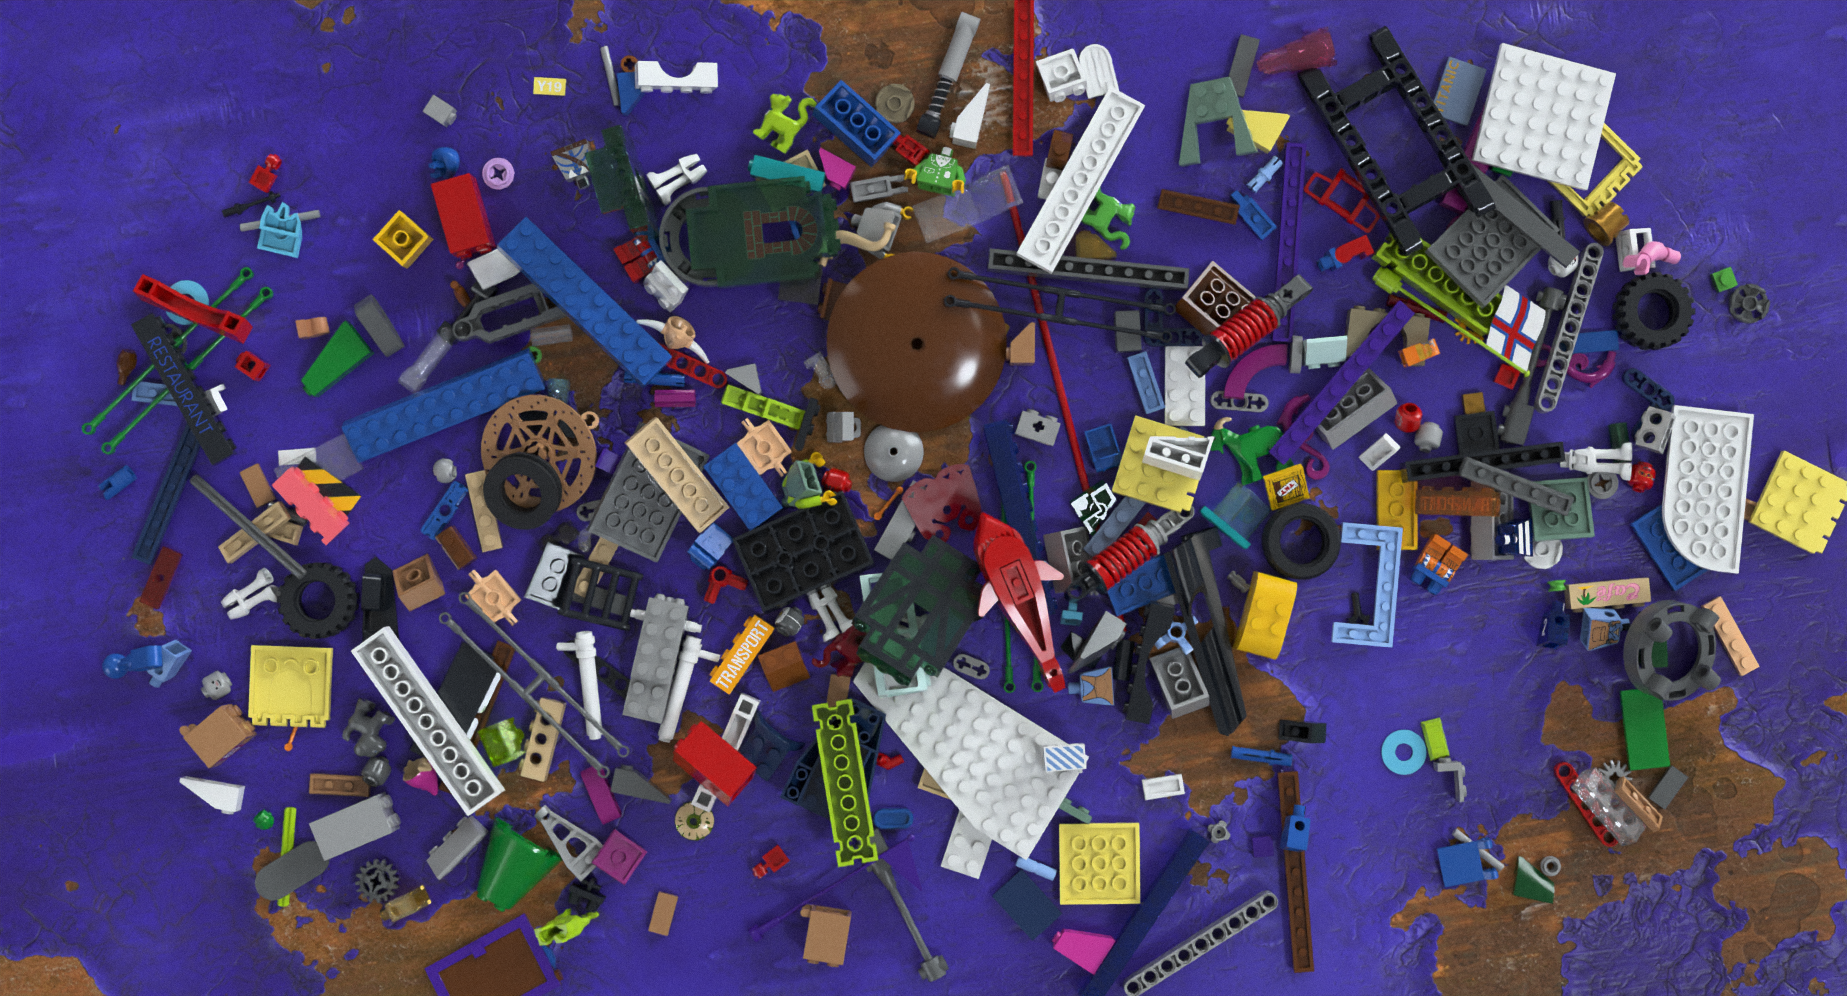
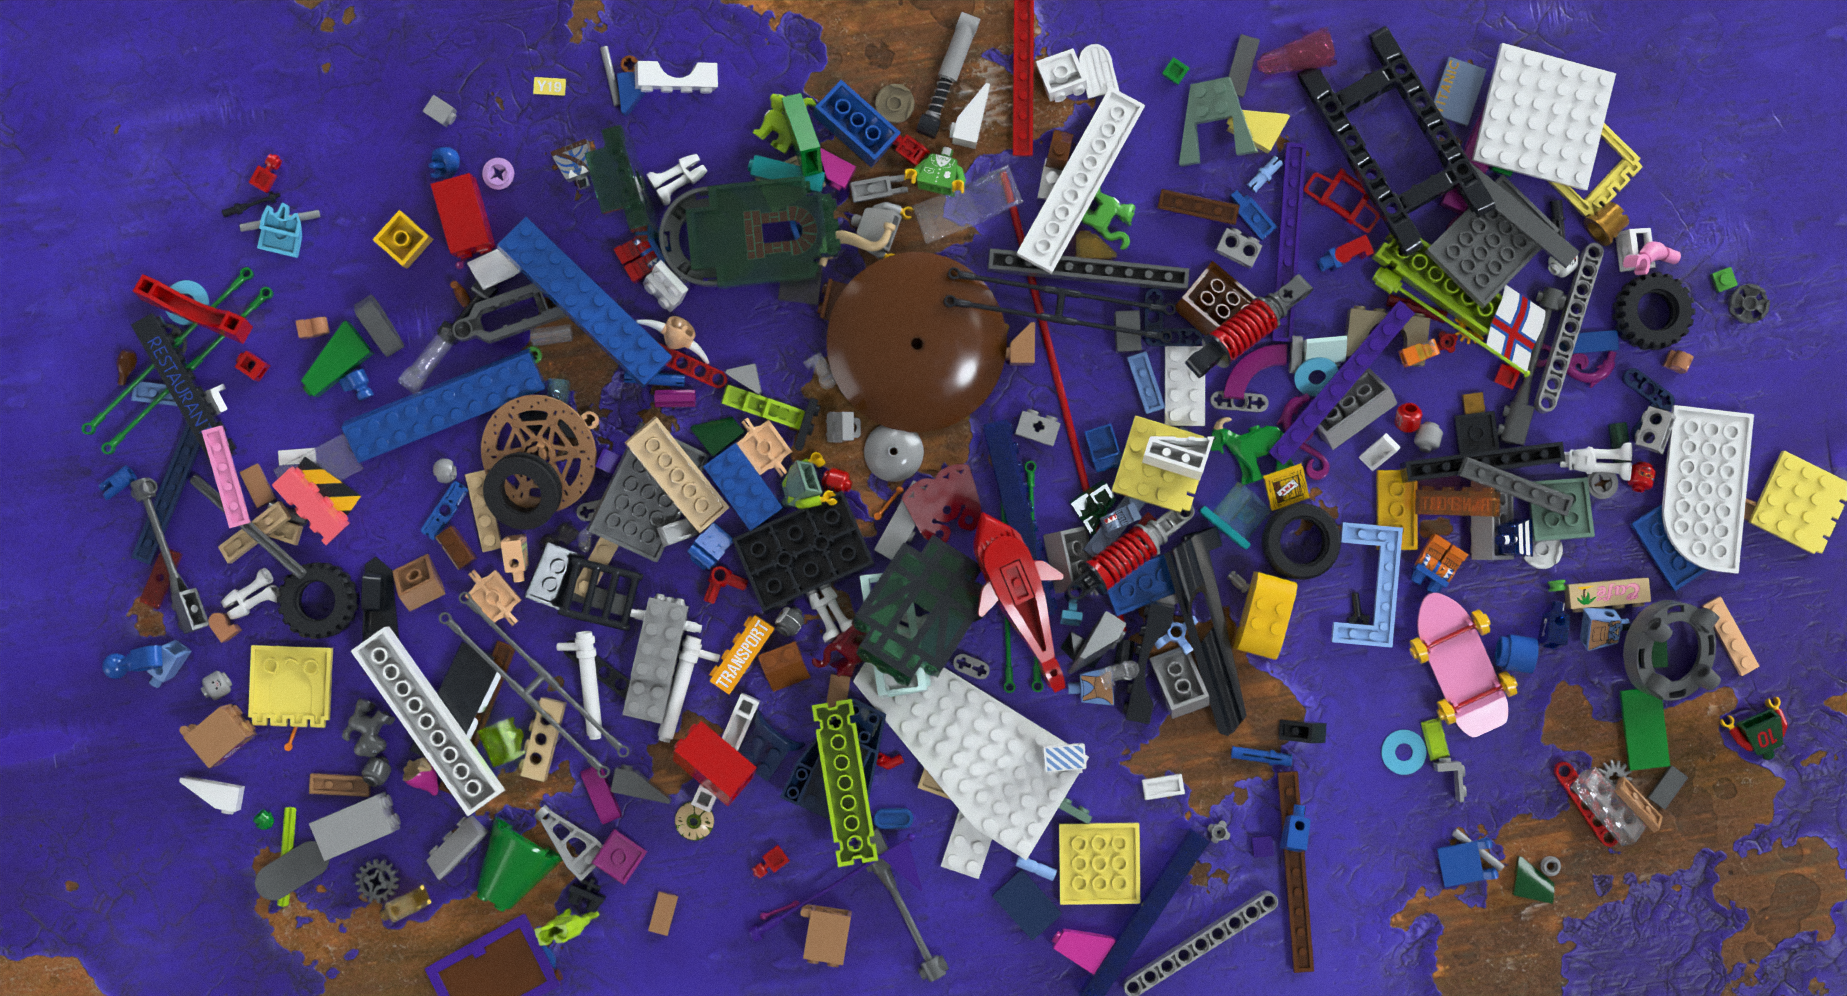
none -> dark grey bar [130,477,209,634]
none -> bright pink plate [202,425,251,528]
none -> nougat leg [208,613,242,643]
none -> blue piece [339,368,374,401]
none -> light nougat torso [501,534,529,582]
none -> light grey tile [657,518,698,547]
none -> dark green slope [690,417,745,457]
none -> magenta hinge [760,900,800,920]
none -> slope [782,93,822,177]
none -> clear leg [1099,661,1139,689]
none -> sand blue leg [1100,502,1142,533]
none -> green plate [1161,57,1190,86]
none -> light grey brick [1214,227,1263,269]
none -> medium azure gear [1294,357,1338,396]
none -> bright pink piece [1409,592,1518,737]
none -> red plate [1437,331,1458,353]
none -> blue piece [1494,634,1539,674]
none -> nougat leg [1662,350,1694,374]
none -> torso [1720,697,1788,760]

